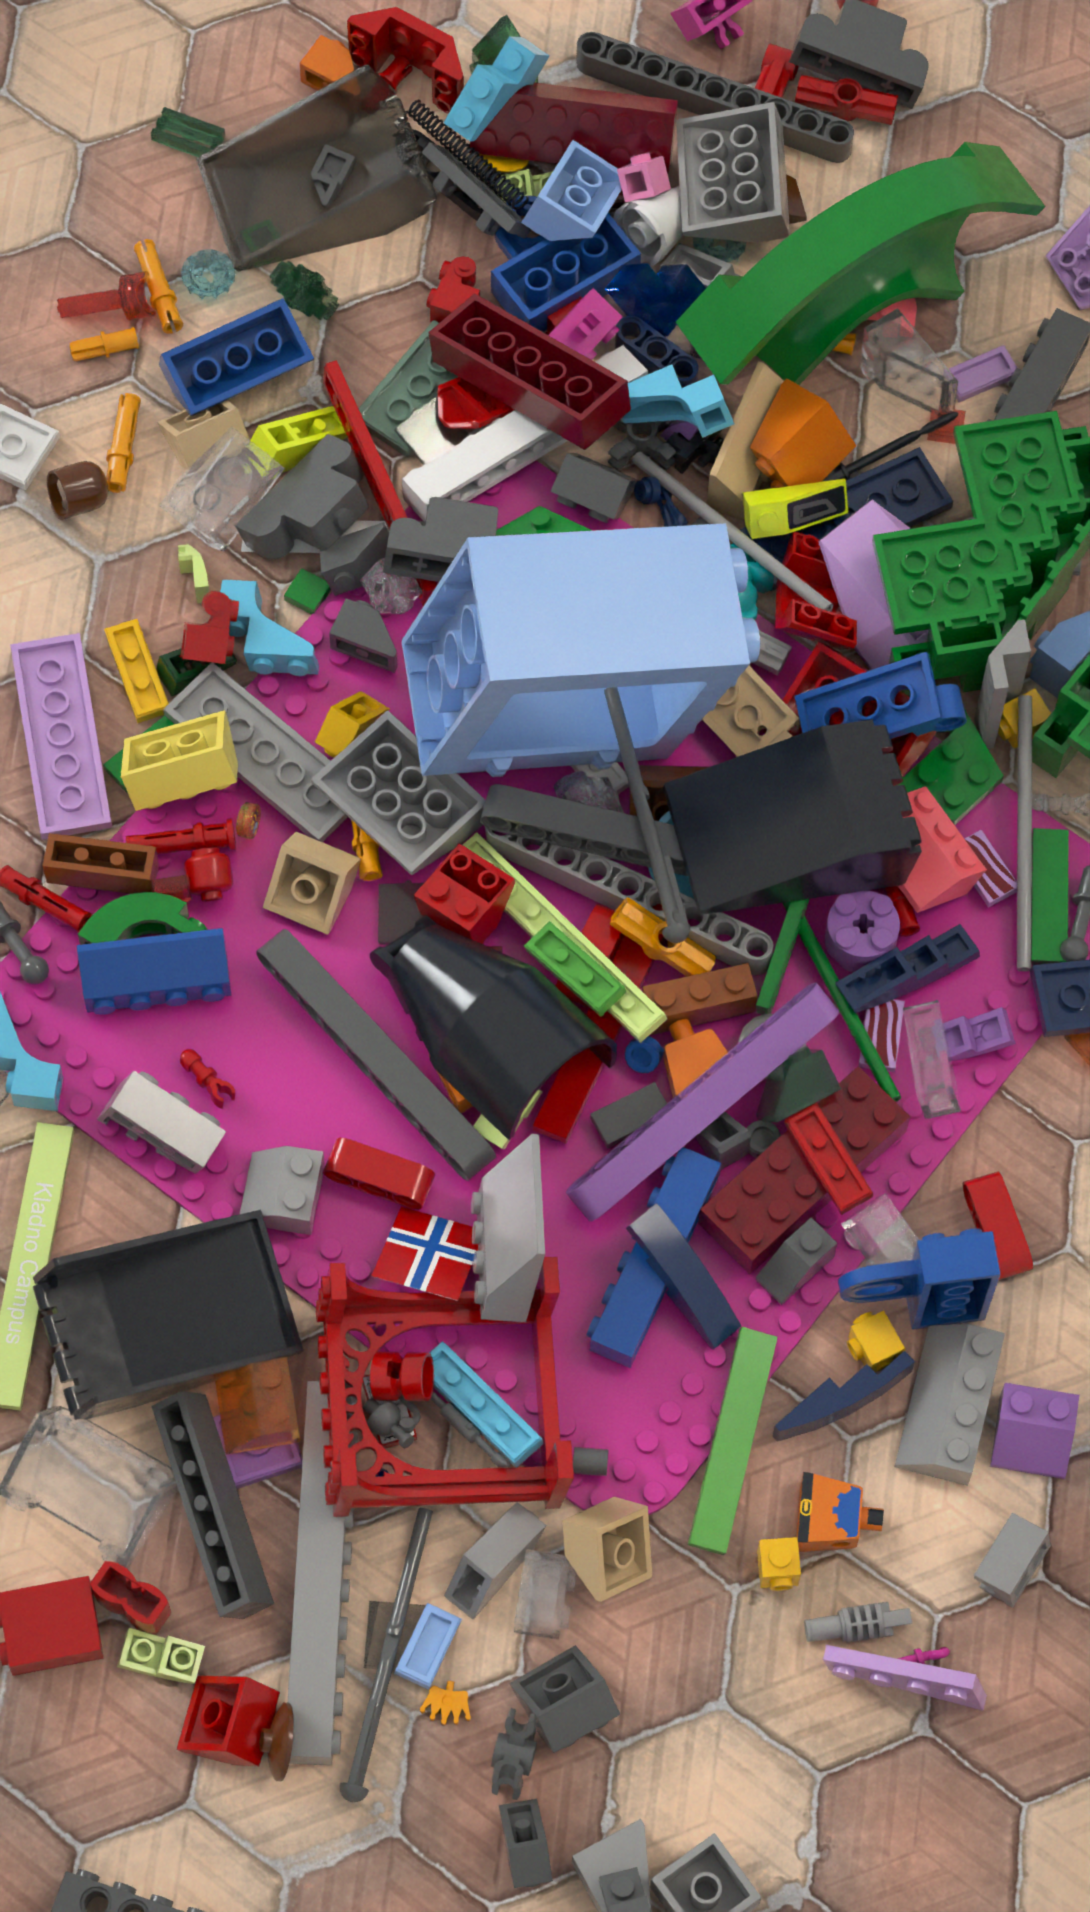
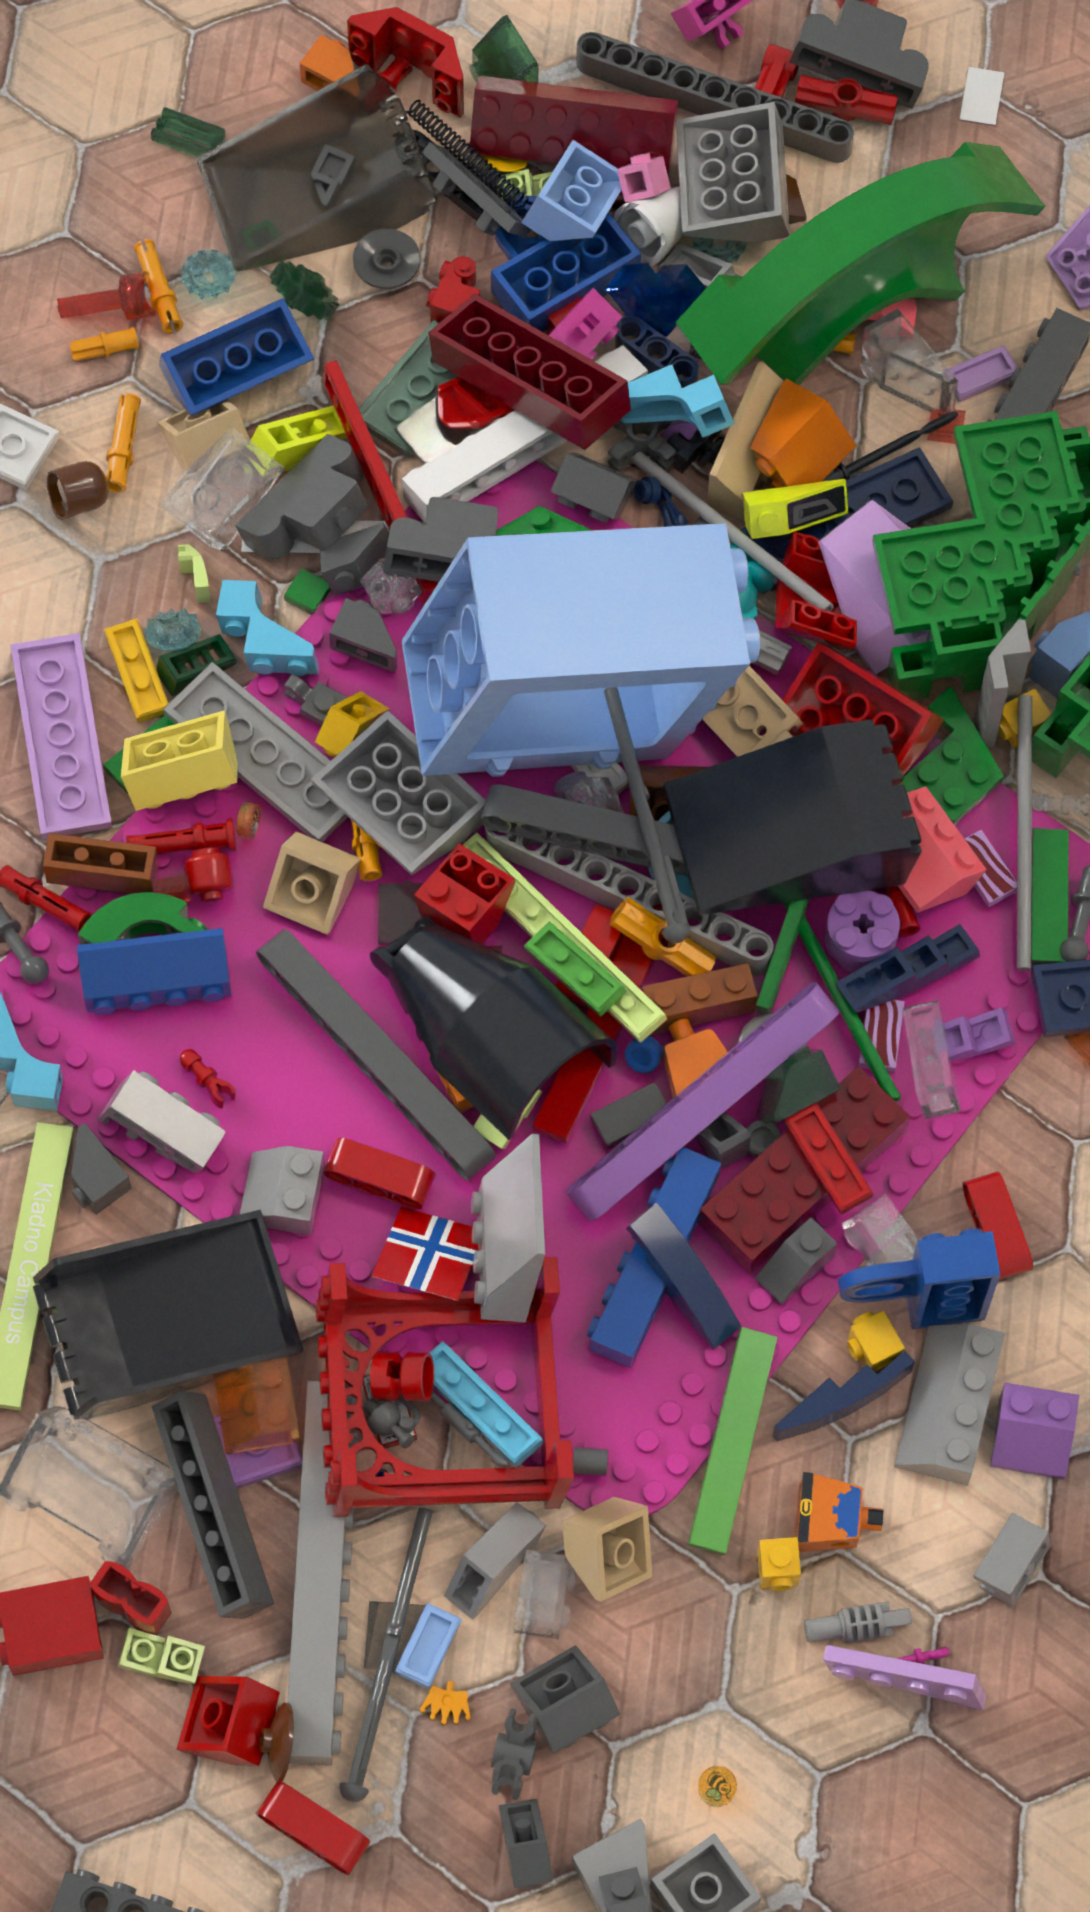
red brick [180,591,239,664] -> none
medium azure arch [443,36,550,141] -> none
blue hinge [795,652,967,739] -> none
none -> dark grey slope [71,1123,132,1215]
none -> clear light blue gear [144,607,201,651]
none -> red beam [256,1781,371,1875]
none -> dark grey plate [284,674,348,726]
none -> dark grey dish [353,229,420,289]
none -> clear yellow tile [698,1766,737,1807]
none -> white sticker [960,67,1004,125]

